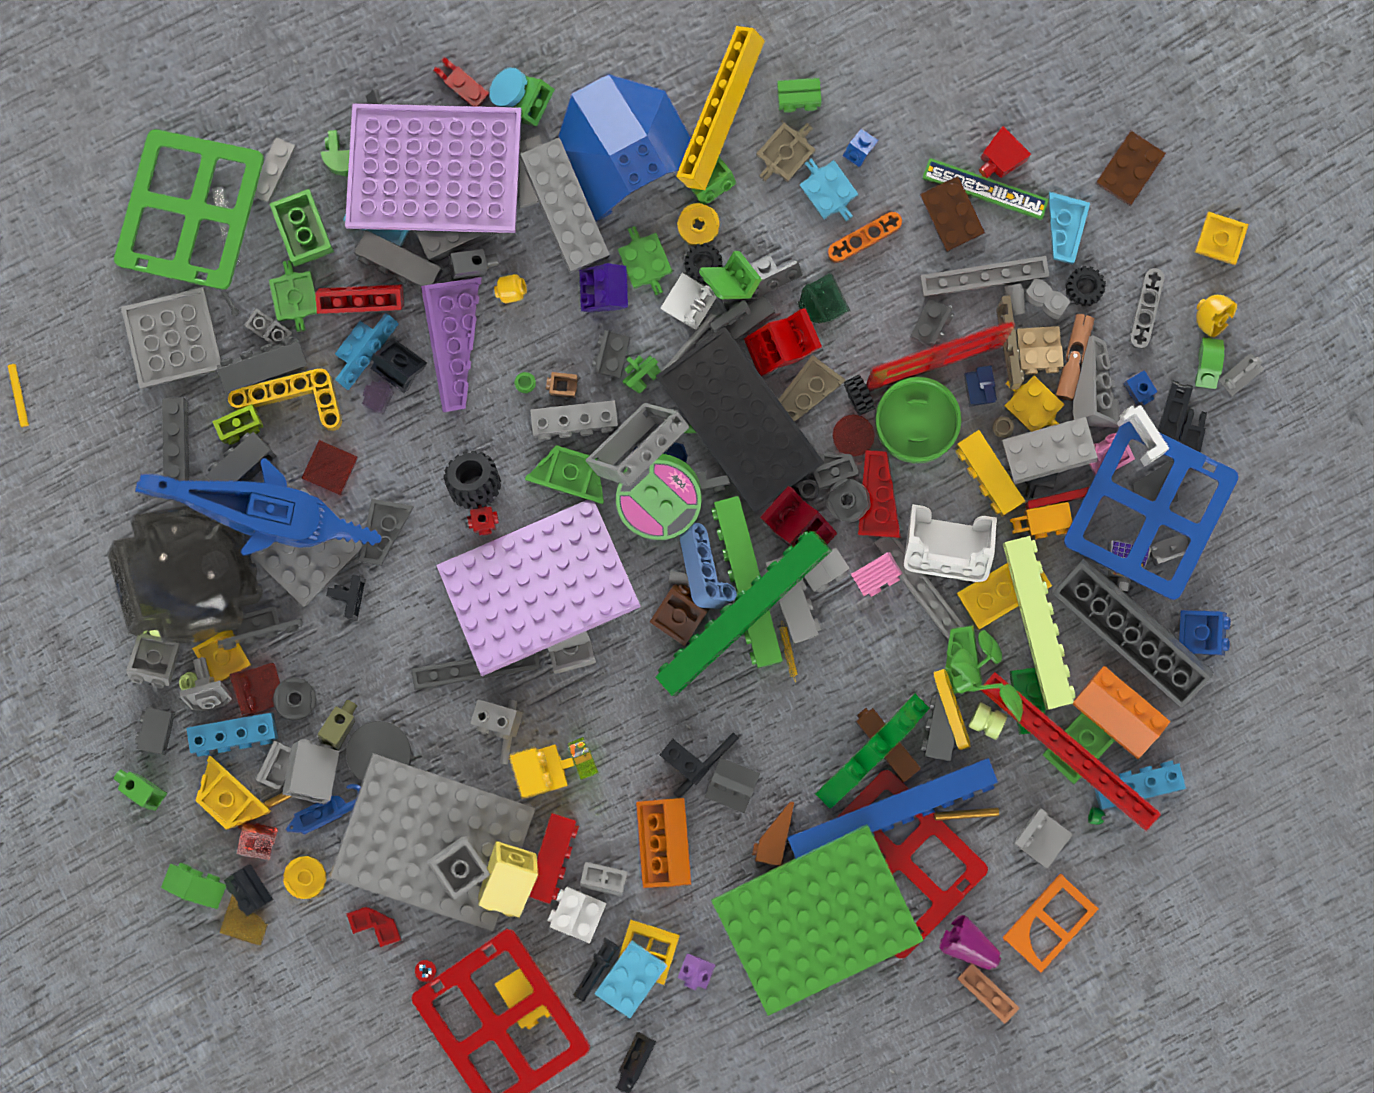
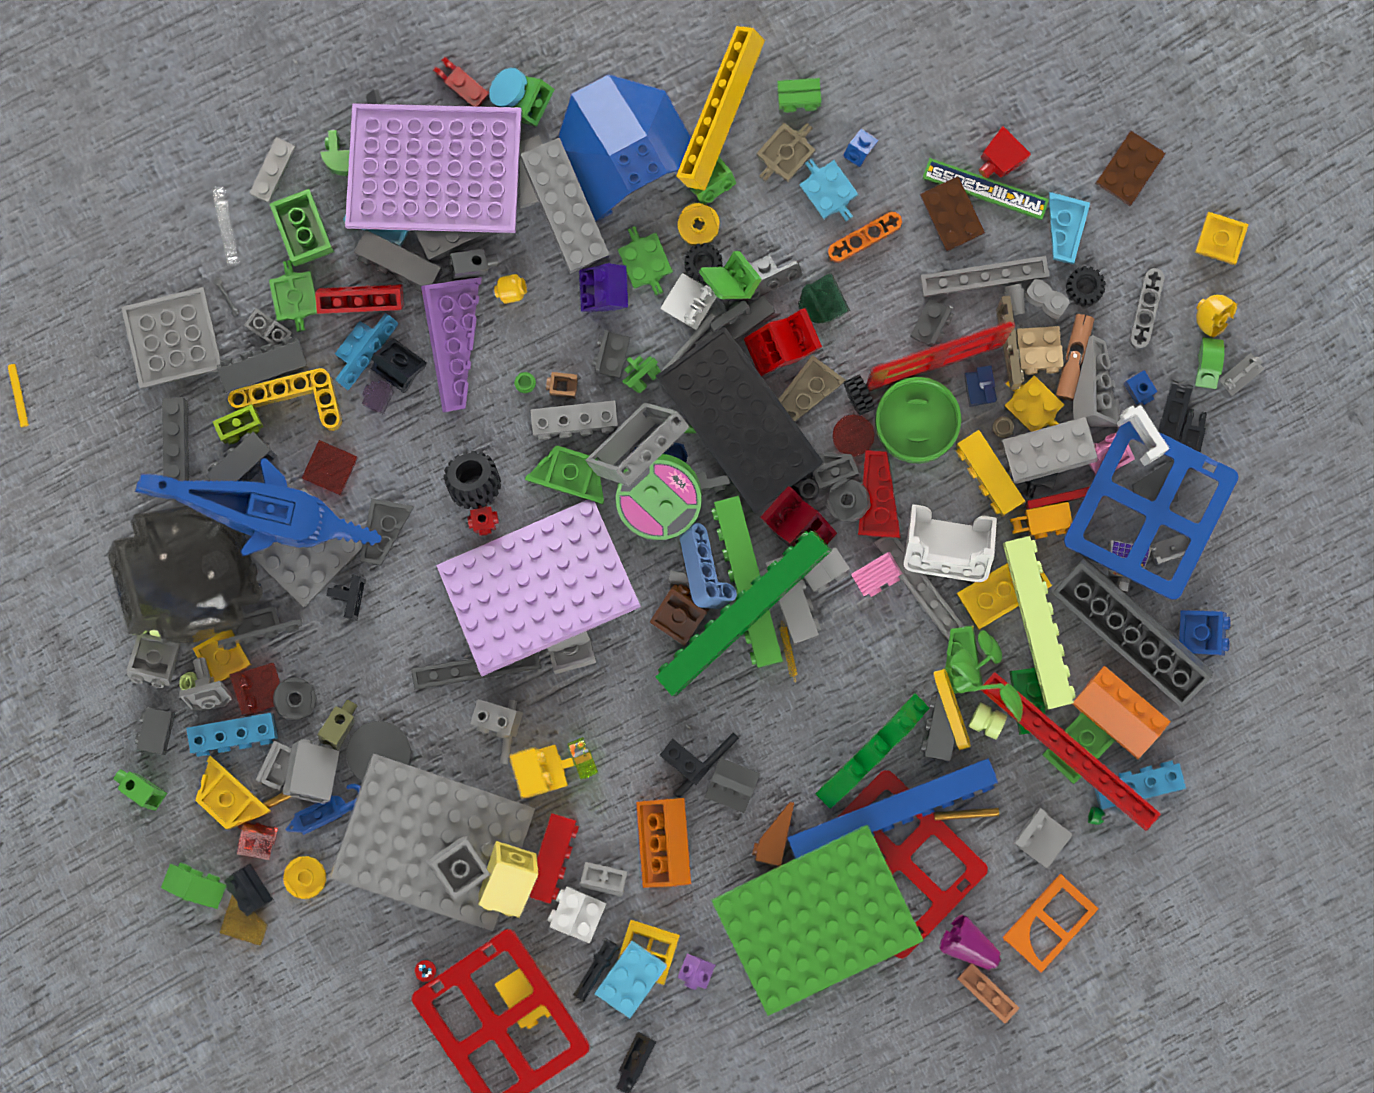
bright green window [114,129,264,290] -> none
red tile [347,906,401,947] -> none
reddish brown brick [855,708,921,782] -> none

